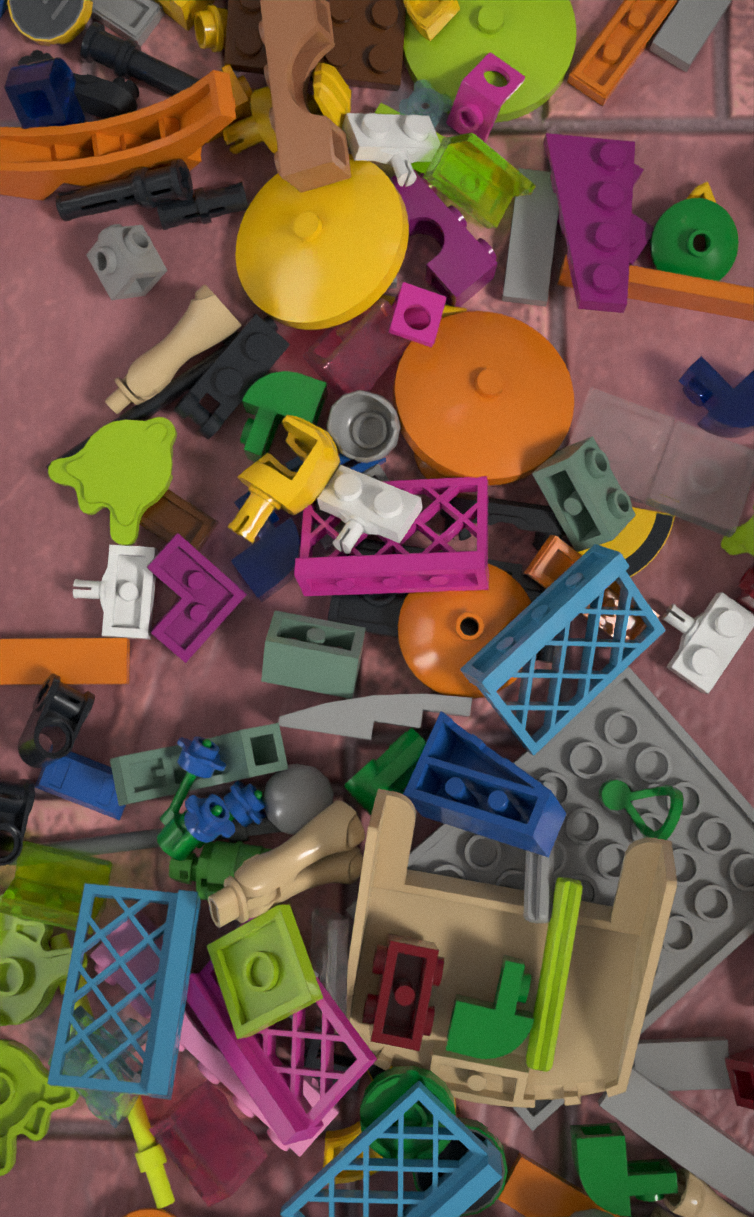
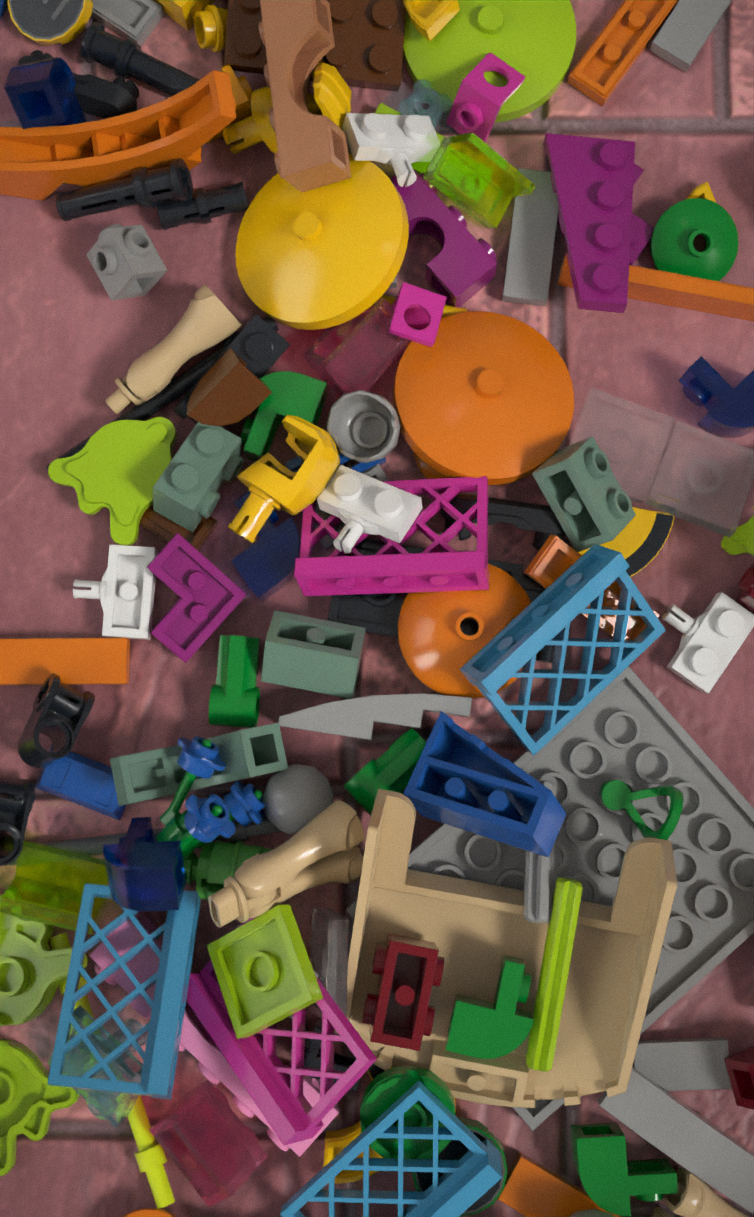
none -> clear blue brick [103,817,187,911]
none -> sand green brick [153,422,244,533]
none -> reddish brown brick [187,347,272,426]
none -> green piece [209,635,260,728]

